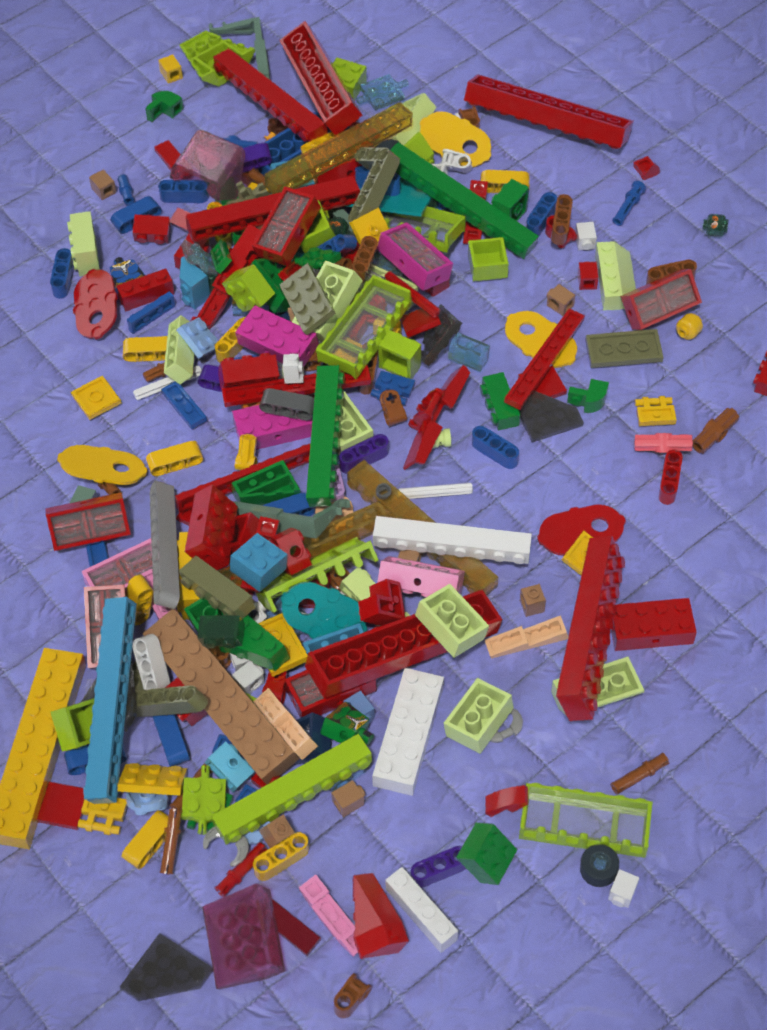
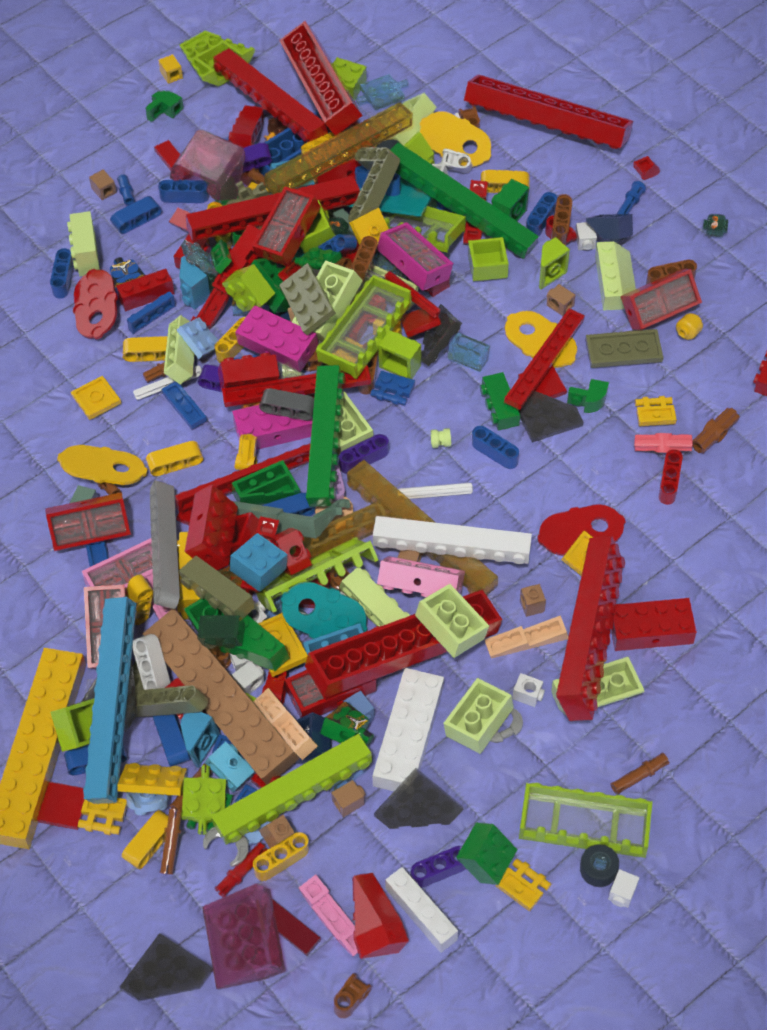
red brick [133,214,171,244] -> none
sand green hinge [209,17,270,79] -> none
white brick [283,354,304,383] -> none
red brick [358,579,405,626] -> none
dark grey hinge [376,483,391,500] -> none
dark orange piece [379,390,407,427] -> none
red piece [403,365,470,470] -> none
red slope [485,785,528,817] -> none
red brick [578,262,598,290] -> none
none -> dark azure slope [180,711,220,768]
none -> red brick [228,105,264,149]
none -> clear smoke plate [374,768,464,829]
none -> yellow plate [495,858,552,912]
none -> white brick [512,673,545,707]
none -> lime slope [539,237,570,290]
none -> dark blue slope [586,214,633,242]

